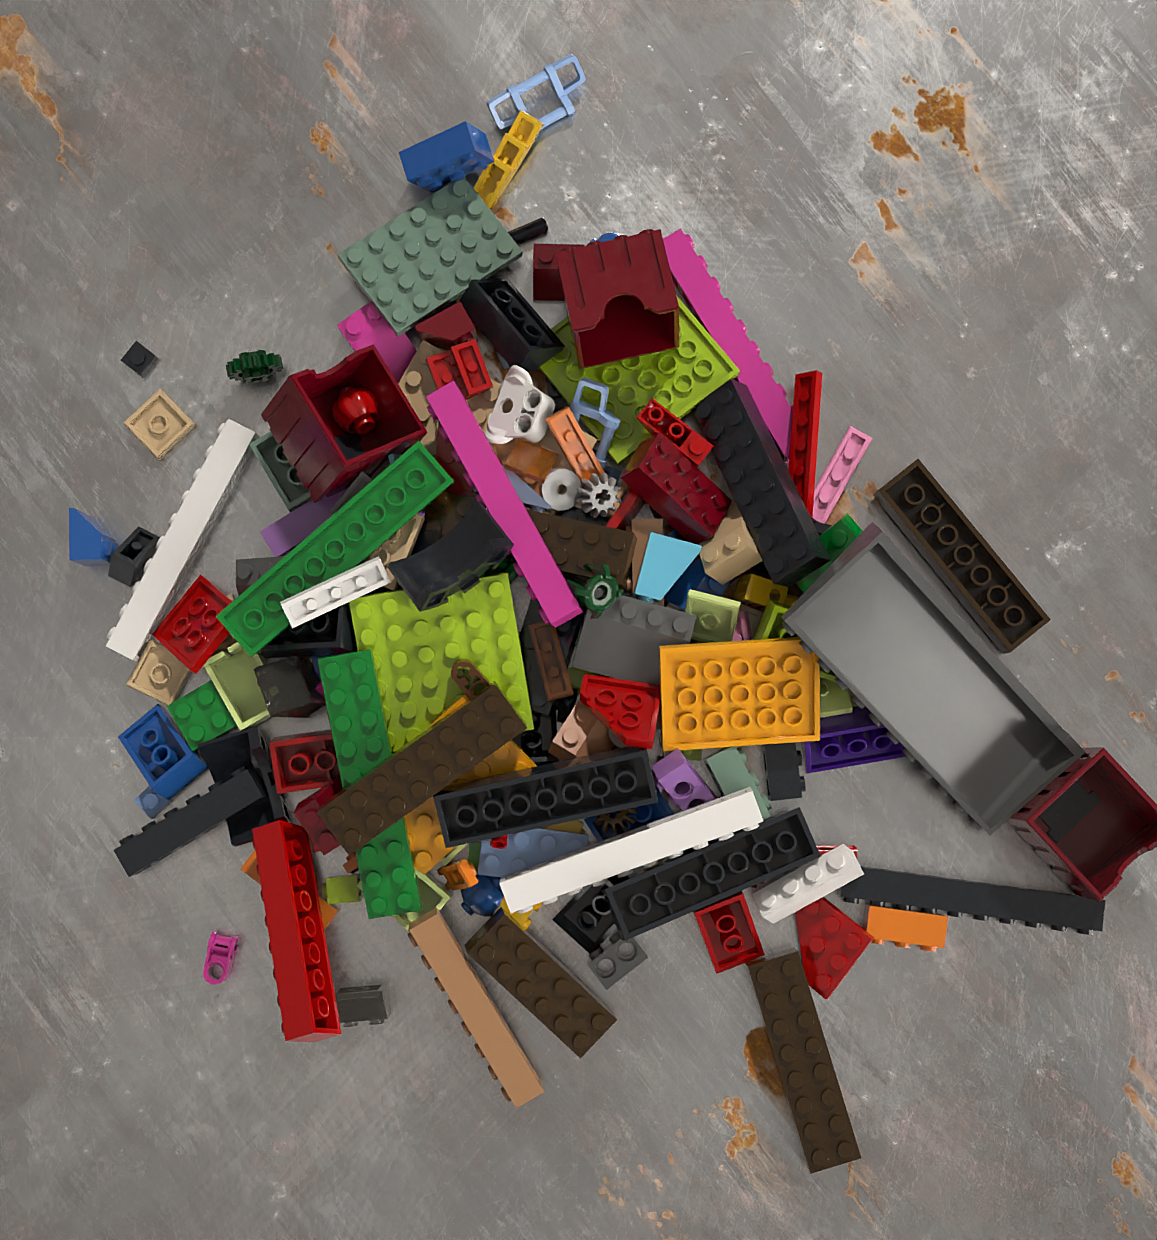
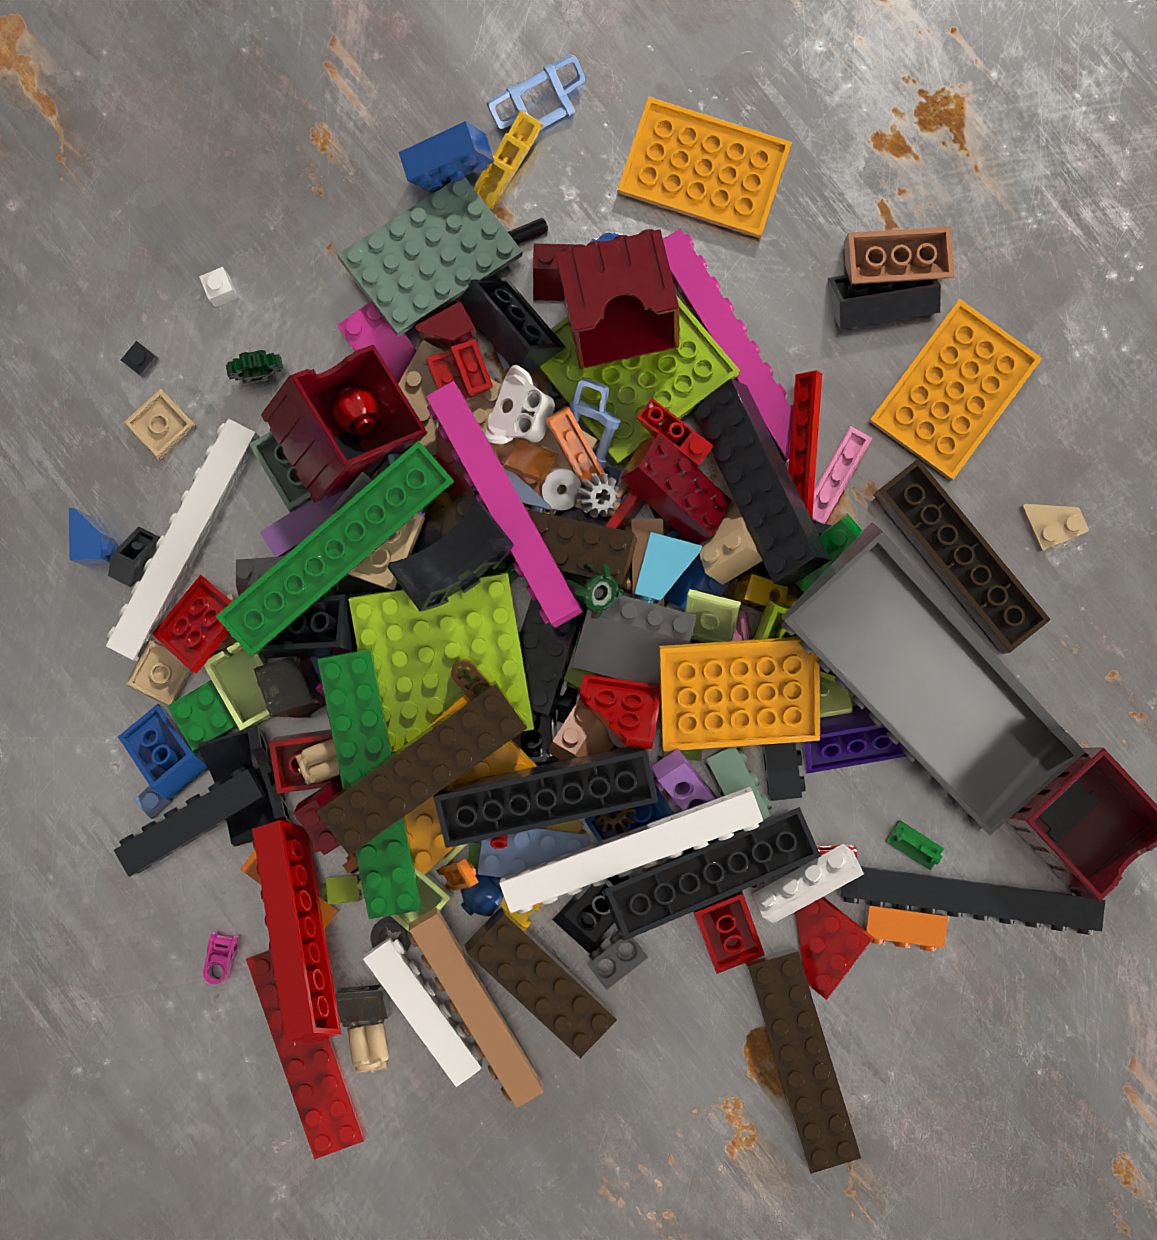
white plate [280,556,391,628] -> none
reddish brown tile [528,621,574,702] -> none
none -> white brick [199,267,238,308]
none -> red plate [246,950,365,1160]
none -> tan piece [295,738,340,784]
none -> tan piece [347,1022,388,1073]
none -> white brick [363,935,482,1087]
none -> dark grey gear [370,916,411,954]
none -> light orange plate [617,97,792,239]
none -> black slope [828,275,941,329]
none -> nougat slope [844,227,955,284]
none -> light orange plate [869,299,1042,481]
none -> green hinge [886,820,944,870]
none -> tan wing [1020,504,1089,551]

